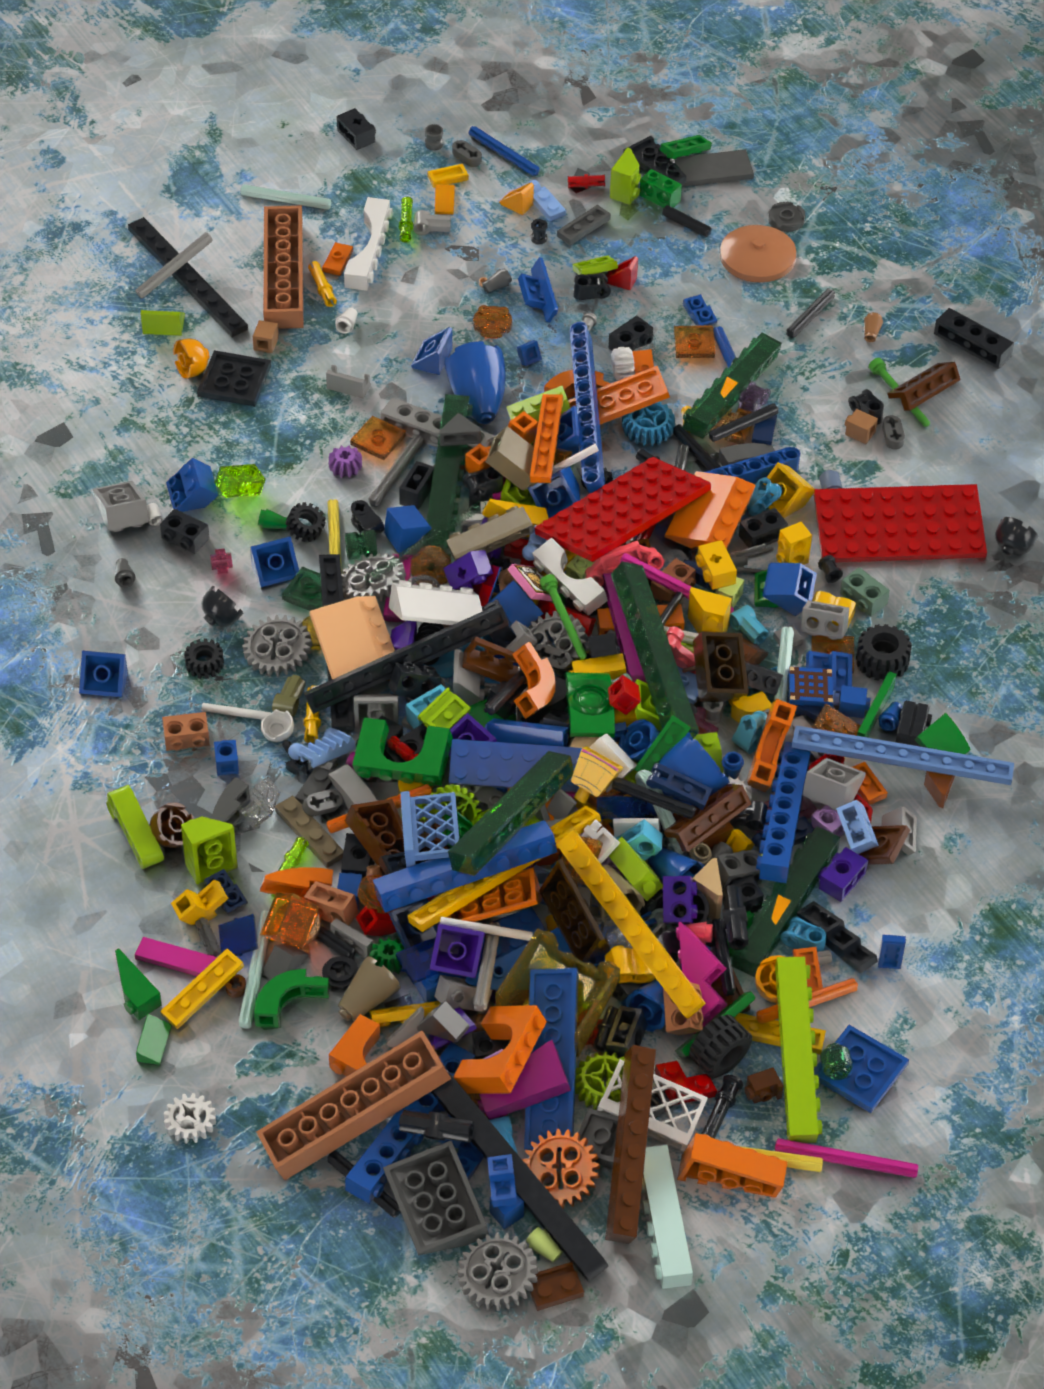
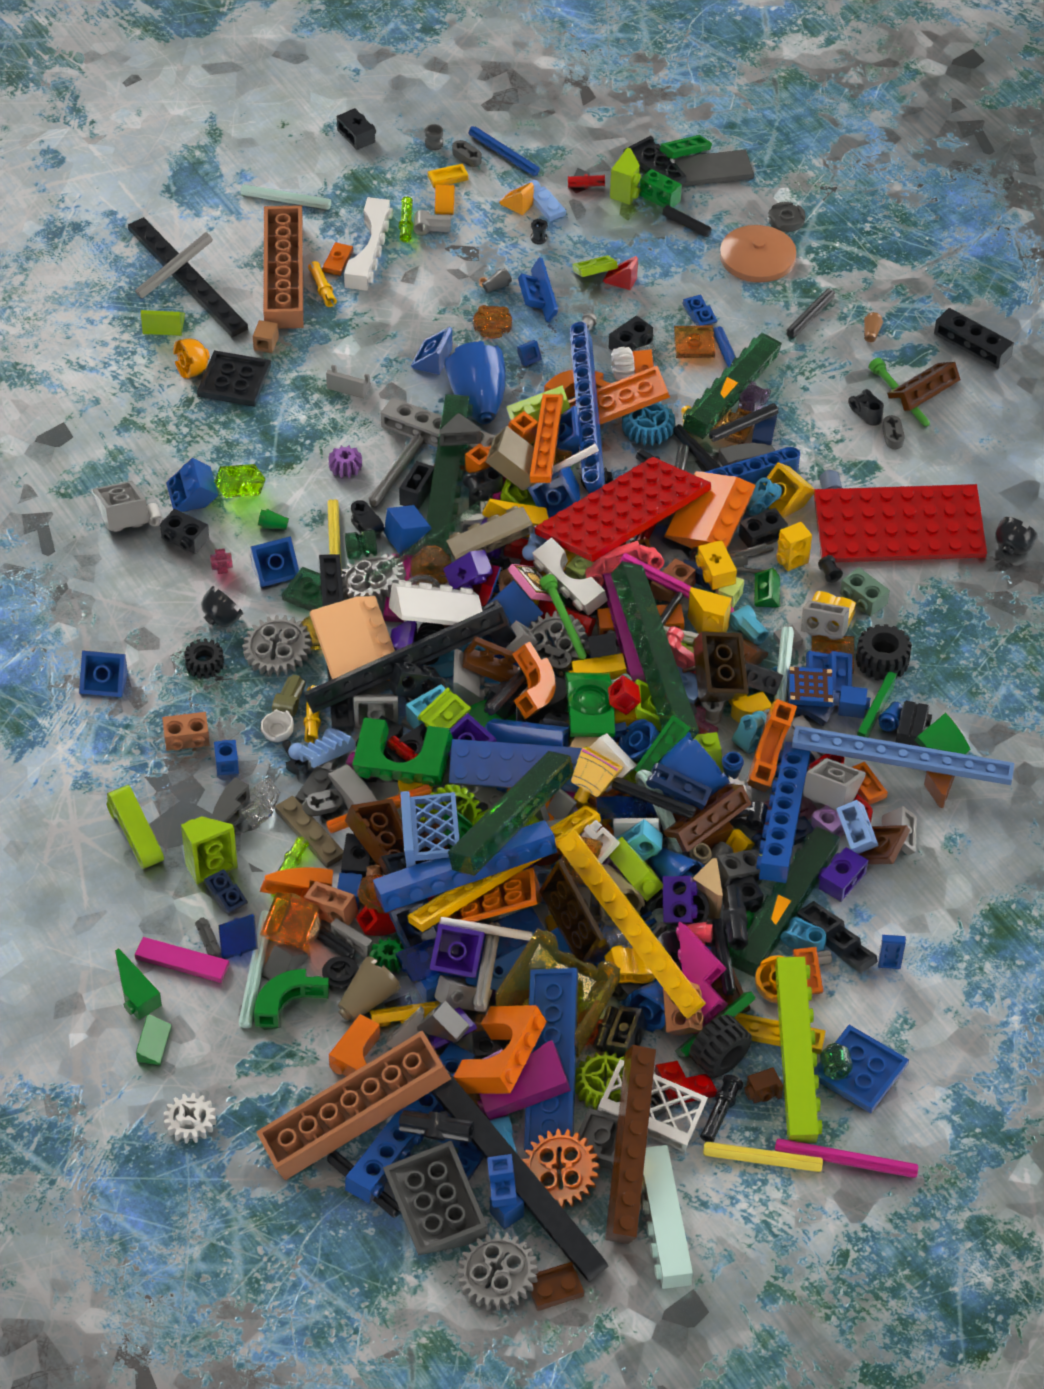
dark grey cone [115,558,135,588] -> none
reddish brown cylinder [150,802,194,848] -> none
yellow plate [160,949,244,1030] -> none
yellow brick [171,879,229,925] -> none
white bar [202,703,271,720] -> none
reddish brown bush [225,974,246,998] -> none
black tyre [286,502,326,542] -> none
white cone [335,308,358,334] -> none
clear orange plate [350,416,406,460] -> none
yellowish green cone [526,1227,563,1263] -> none
dark grey plate [557,205,611,246] -> none
black piece [573,273,611,300] -> none
orange wedge [677,1133,787,1198] -> none
orange axle [756,978,858,1024] -> none
blue slope [763,562,817,616] -> none
clear orange plate [812,704,861,736] -> none
medium nougat brick [844,409,878,444] -> none

